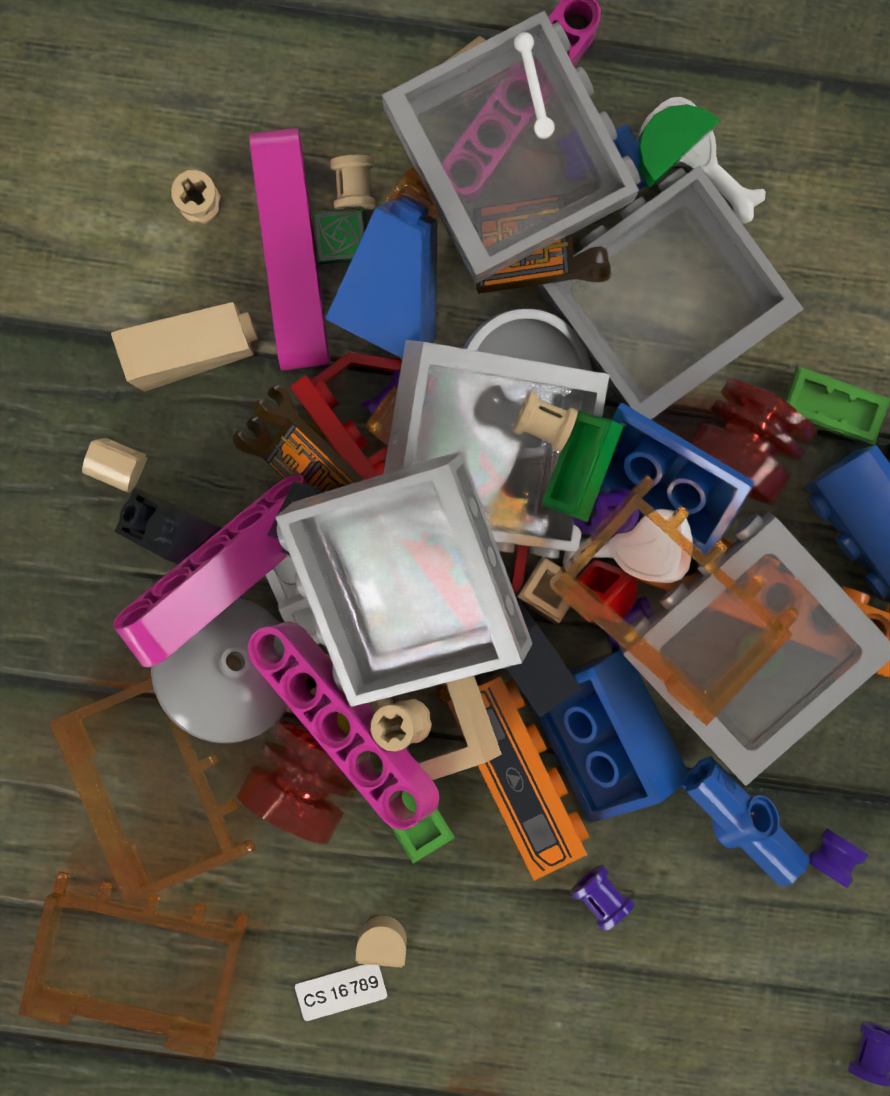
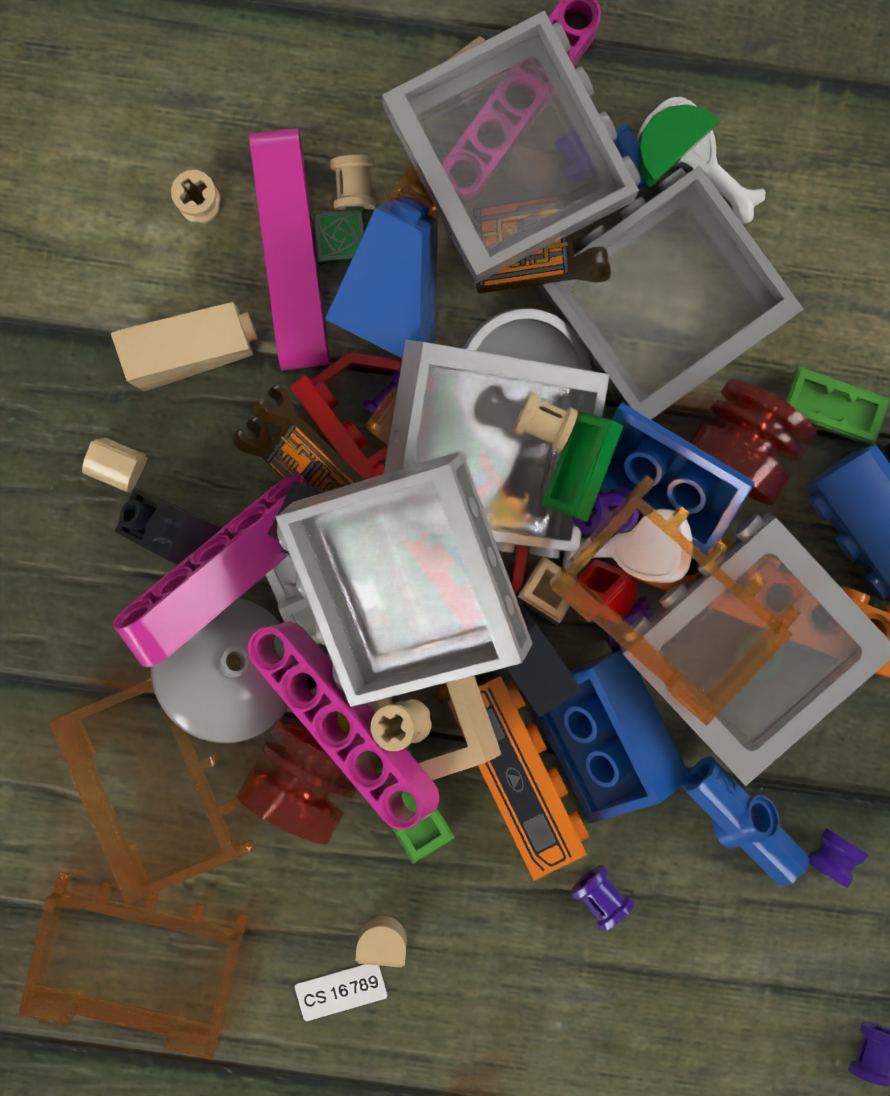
white hinge [514,32,554,139] -> none

